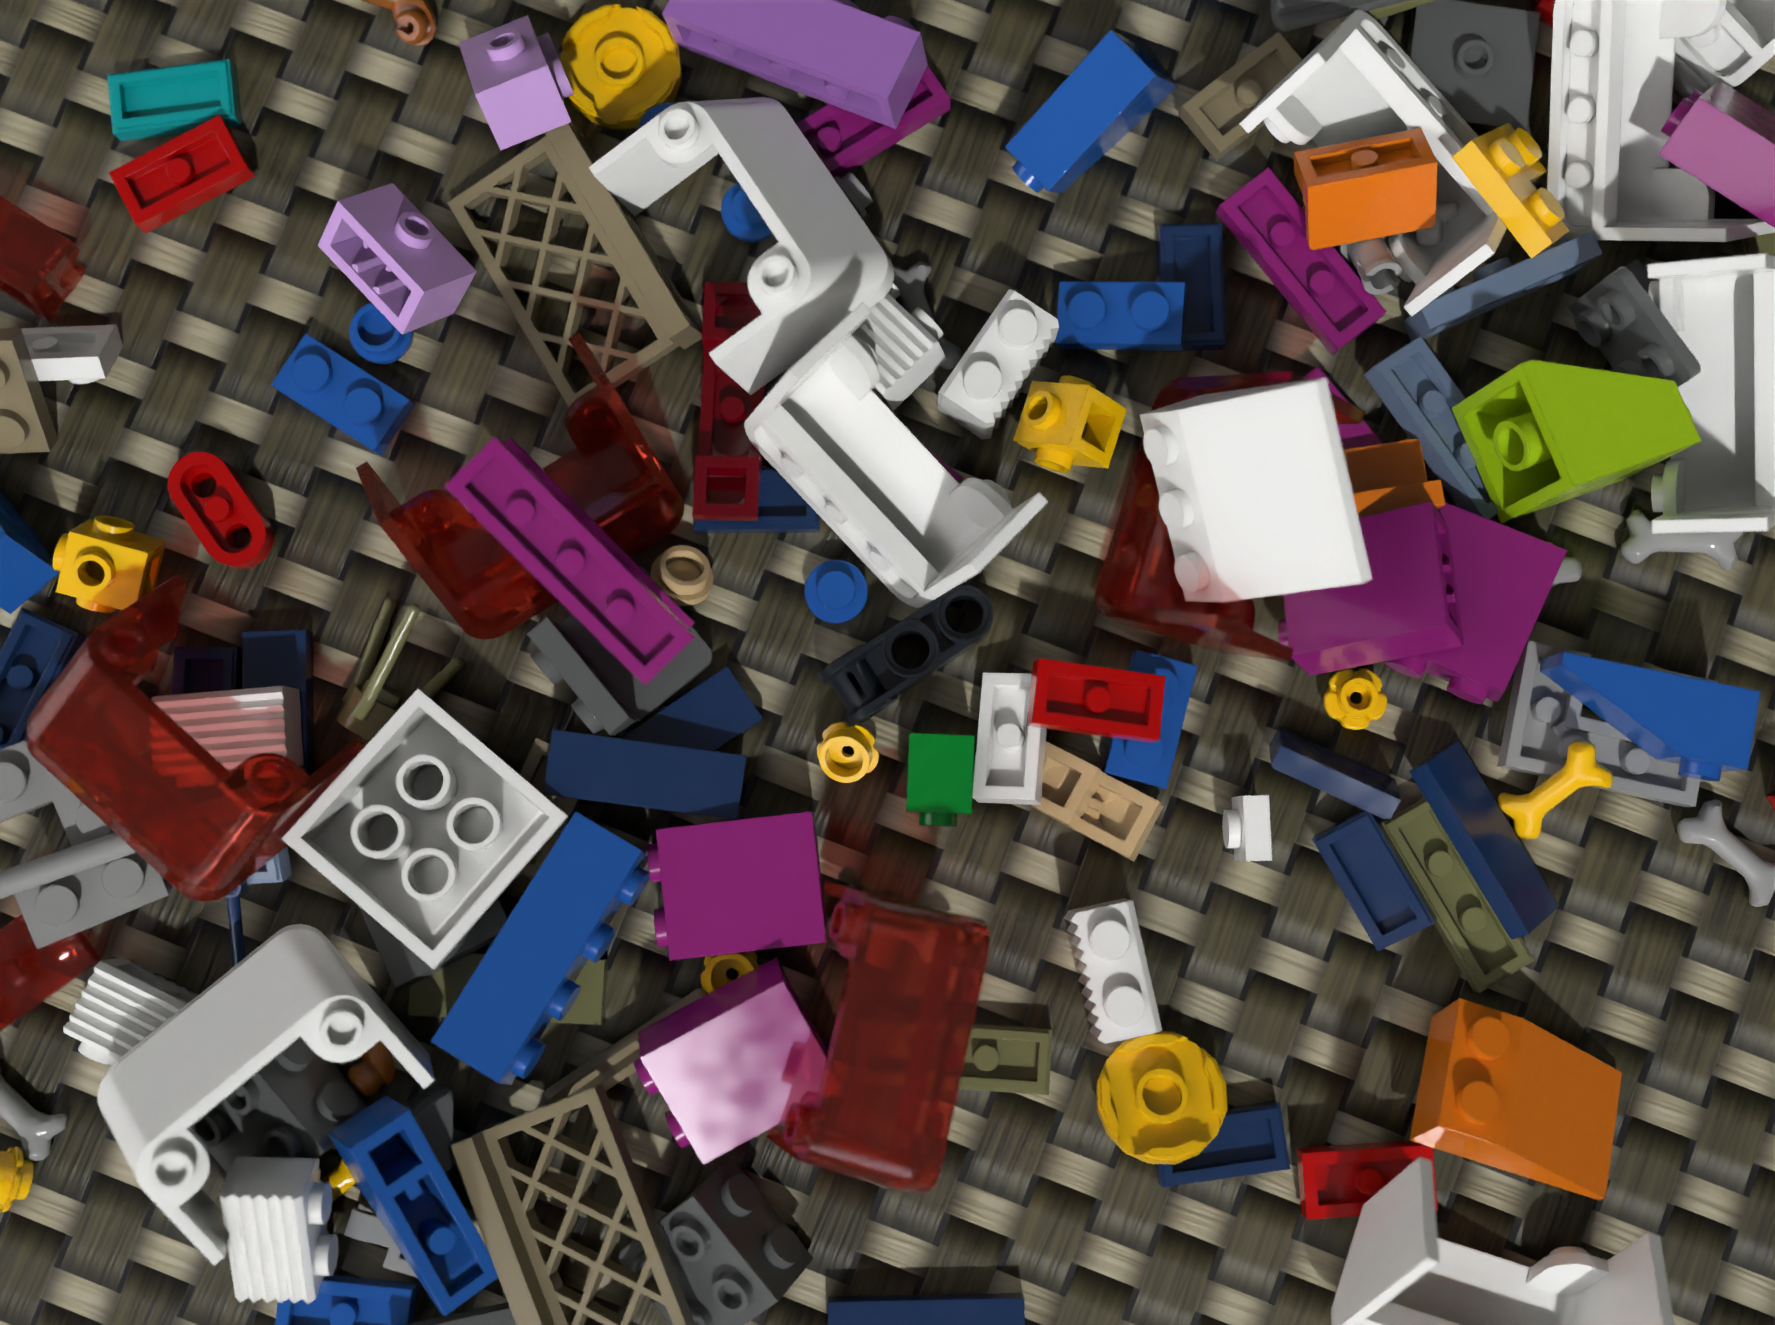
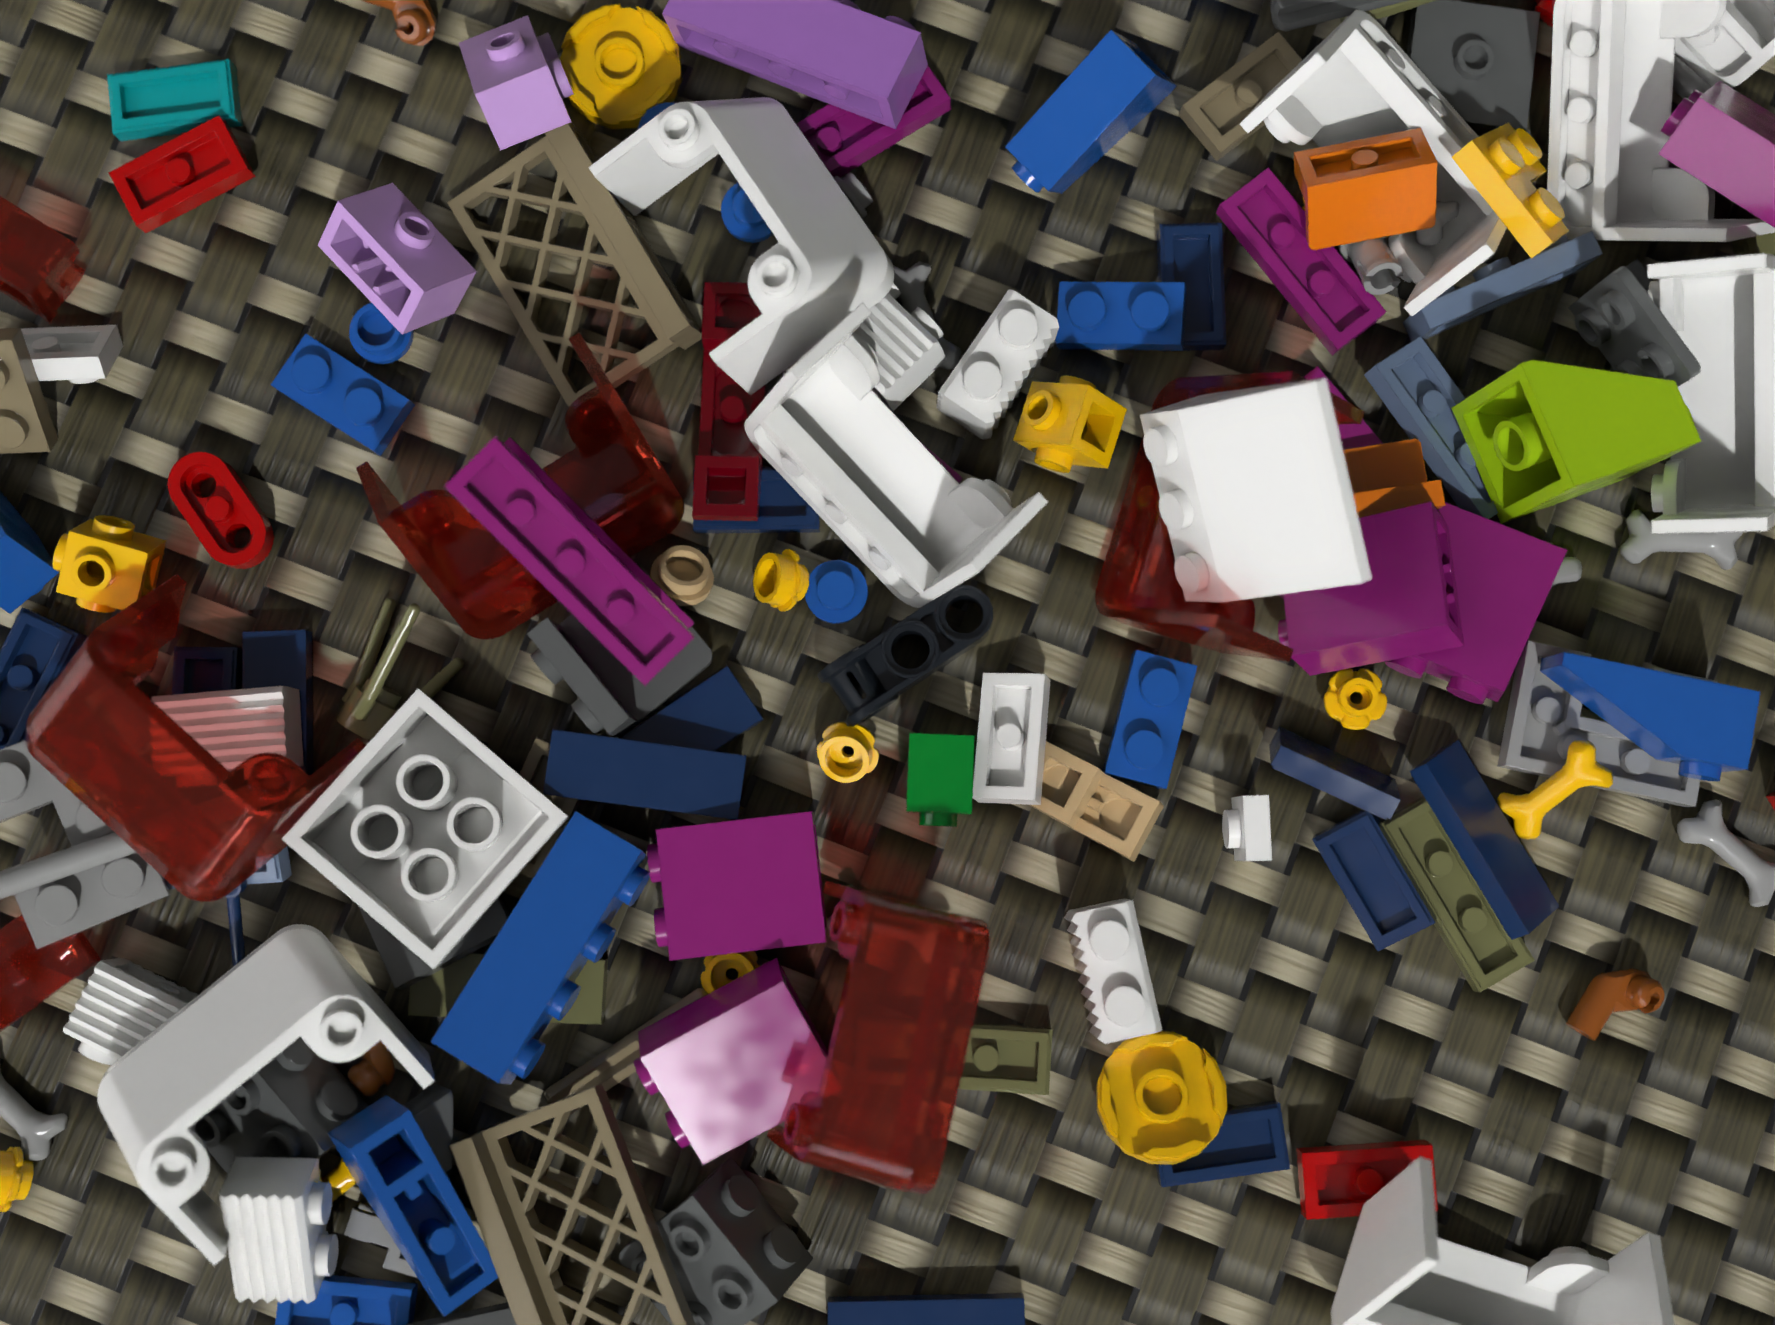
red plate [1026,658,1166,743] -> none
orange slope [1410,998,1622,1201] -> none
none -> yellow plate [753,549,809,612]
none -> dark orange arm [1566,968,1665,1041]

